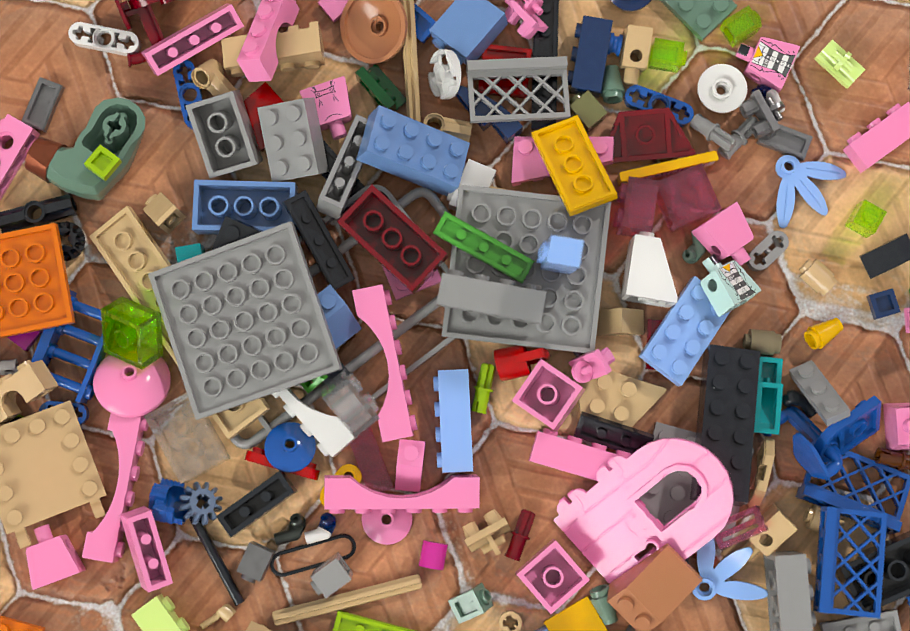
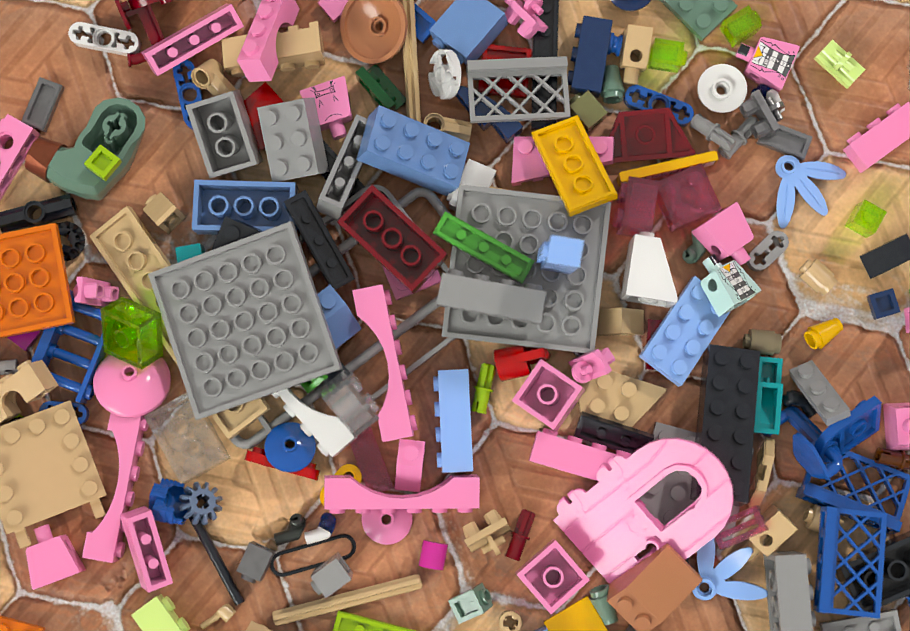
black brick [216,471,298,538] -> none
none -> bright pink hips [73,277,119,308]

